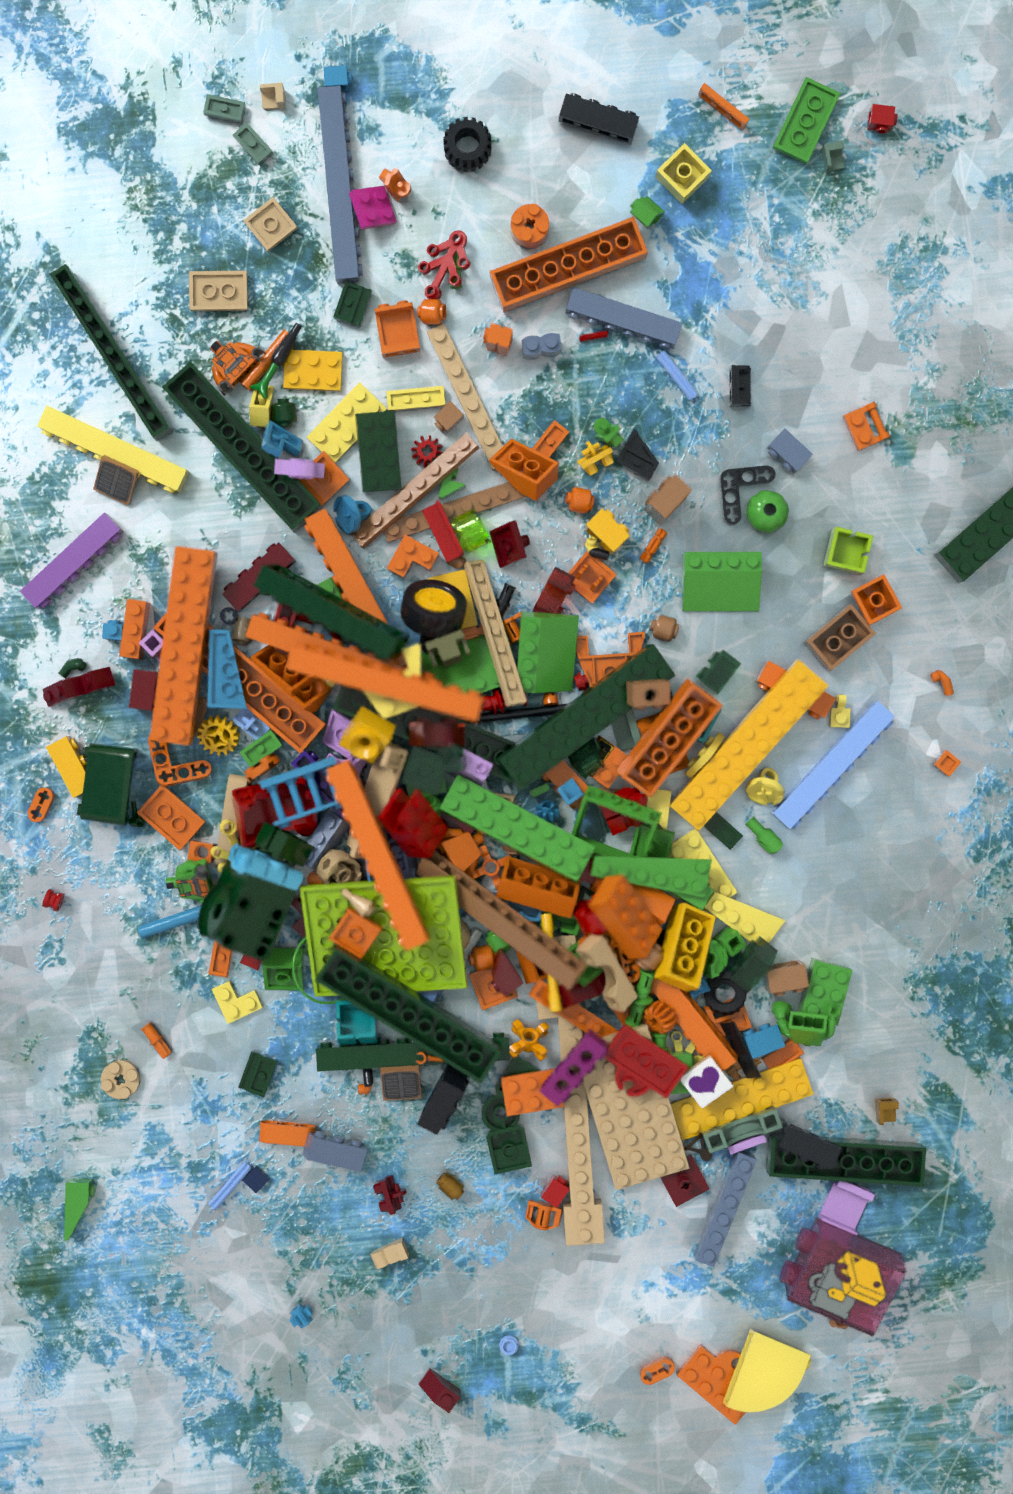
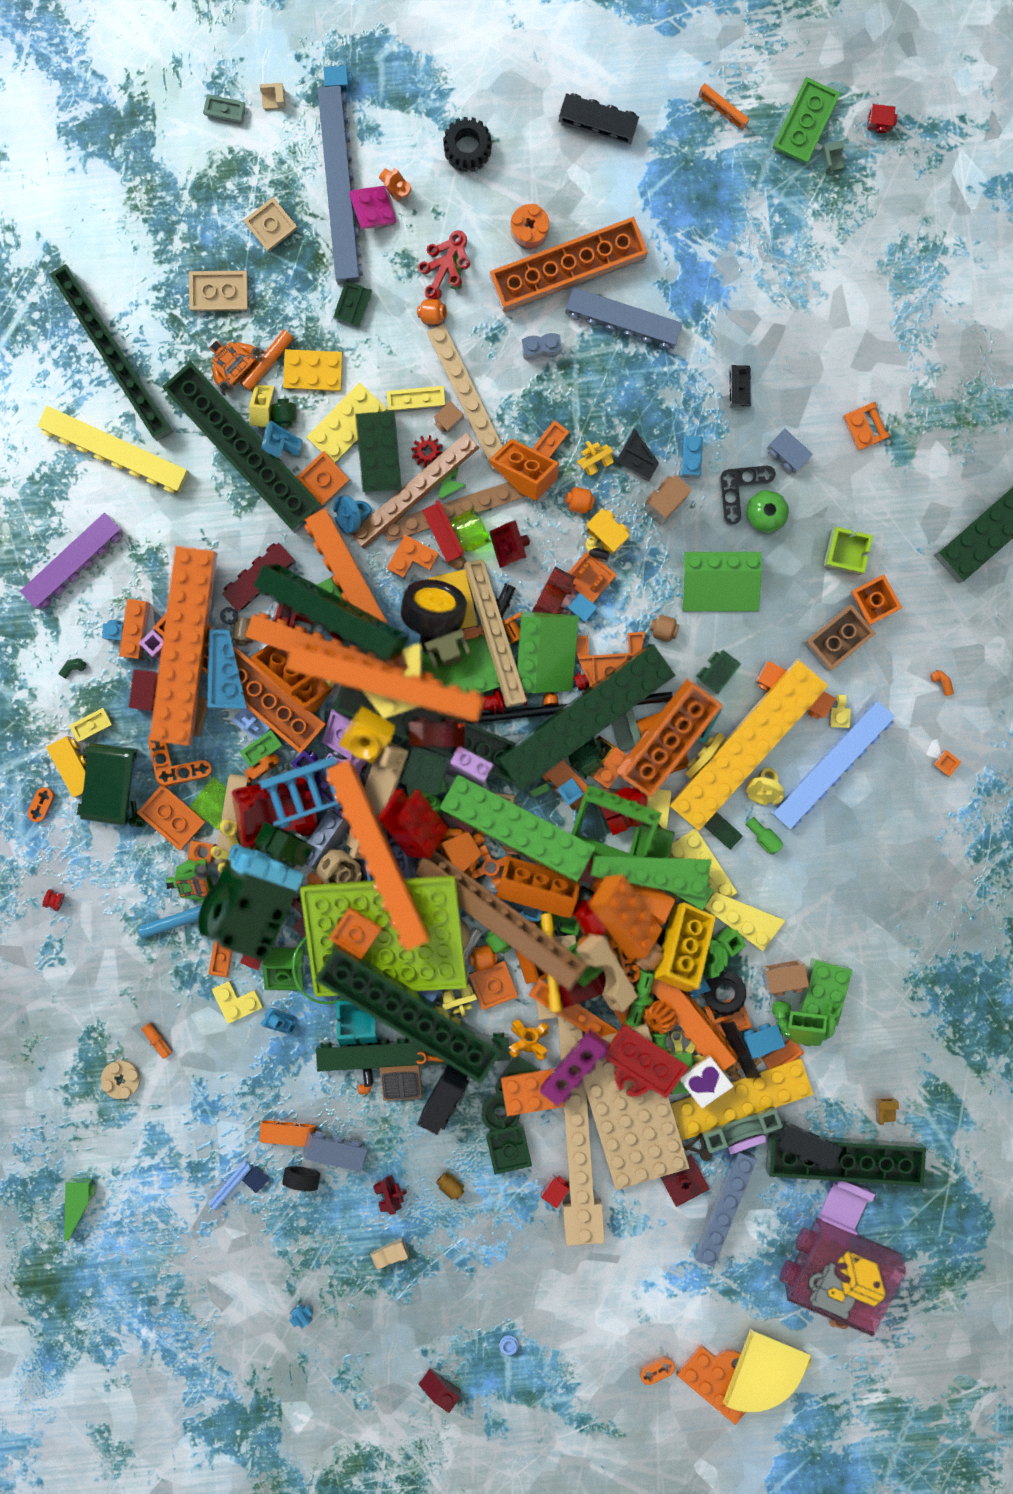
dark red arch [42,667,115,707] -> none
tile [93,455,139,505] -> none
yellow gear [197,715,240,756] -> none
sand green plate [233,122,273,165] -> none
dark green plate [238,1051,278,1097] -> none
black piece [250,323,302,399] -> none
lavender piece [274,458,325,479] -> none
tan cone [341,888,375,918] -> none
orange panel [374,300,421,358] -> none
clear green panel [438,744,467,773] -> none
orange brick [483,323,513,356] -> none
dark red slope [491,948,523,996] -> none
orange piece [525,1199,563,1230] -> none
dark azure gear [536,800,560,823] -> none
red piece [579,330,609,342] -> none
bright green hips [593,418,624,447] -> none
medium nougat brick [626,679,670,710] -> none
bright green brick [630,196,665,228] -> none
orange axle [640,528,667,563] -> none
light yellow brick [655,143,712,204] -> none
light blue axle [657,351,698,401] -> none
clear green brick [730,936,778,993] -> none
none -> light yellow plate [69,708,113,743]
none -> clear neon green wing [189,777,227,830]
none -> dark azure hips [260,1007,297,1034]
none -> black tyre [282,1166,320,1192]
none -> light yellow hips [442,983,477,1017]
none -> dark azure brick [567,593,597,623]
none -> dark azure brick [680,436,703,478]

